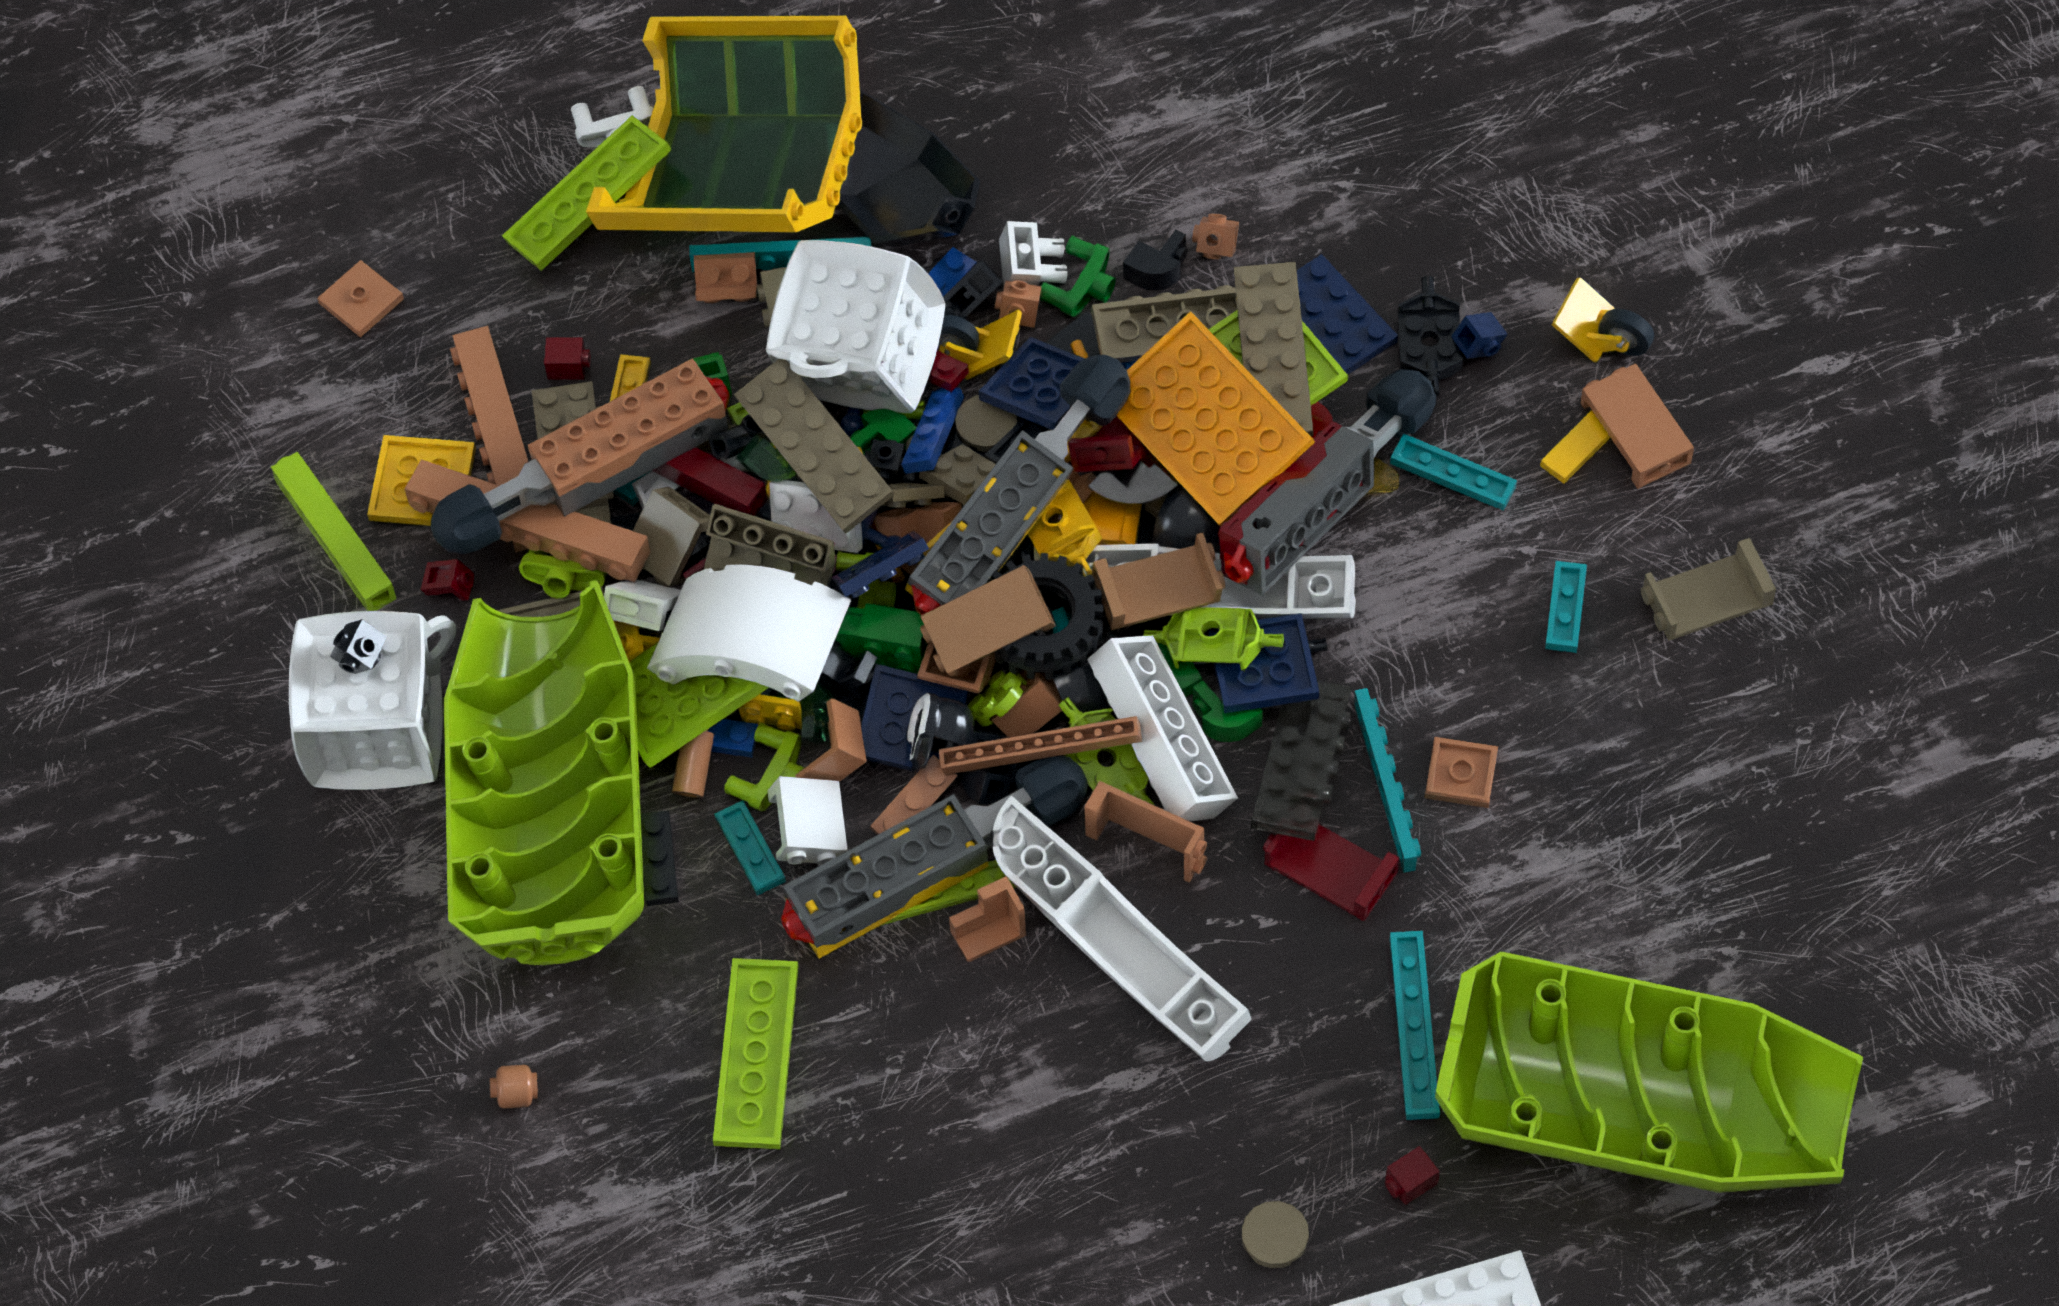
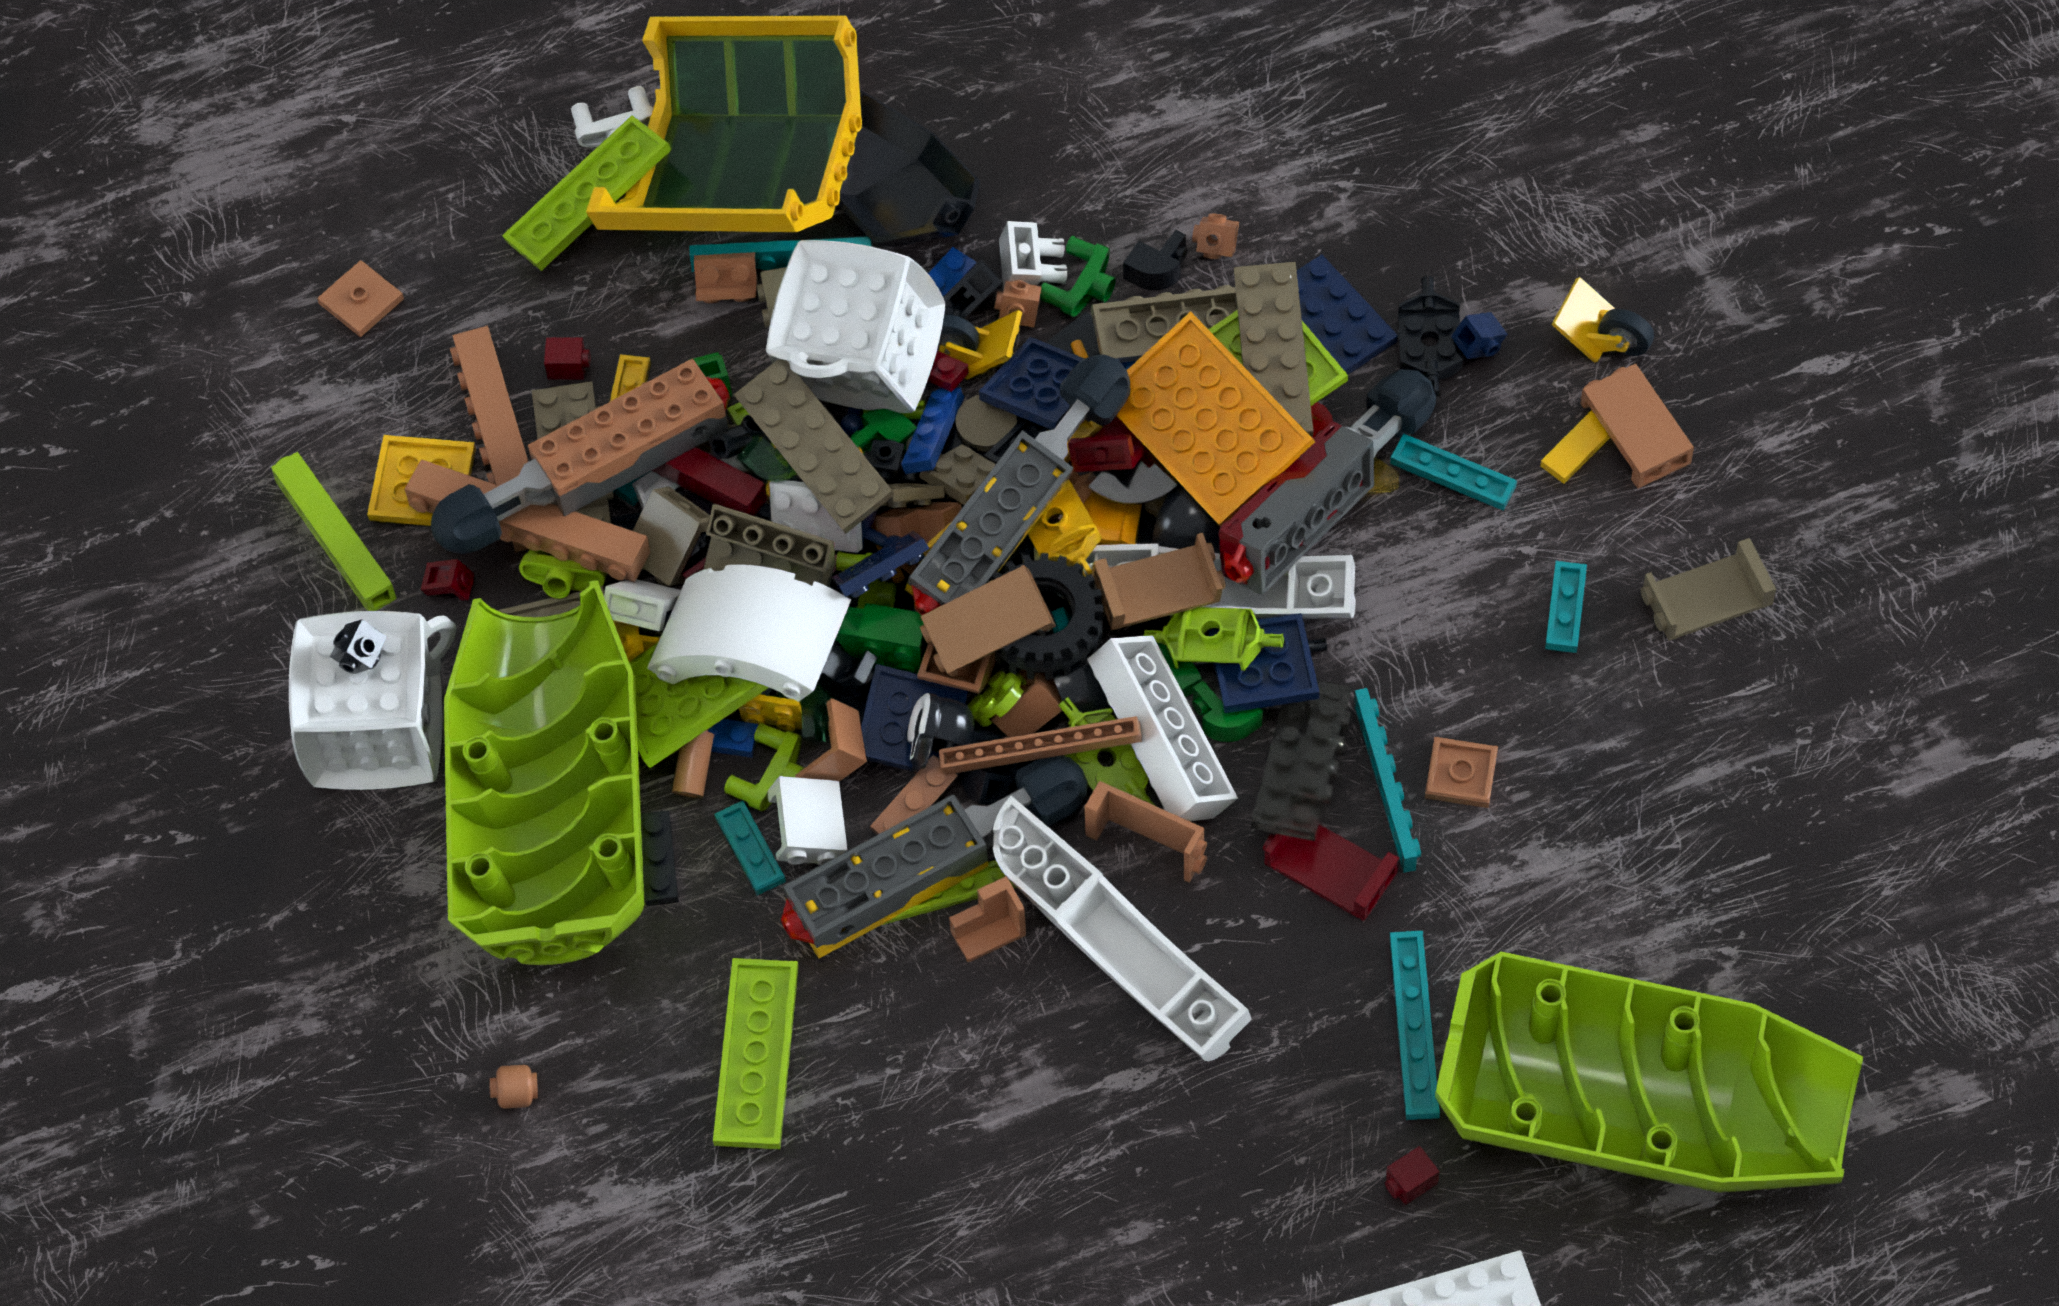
dark tan tile [1242,1201,1309,1268] -> none

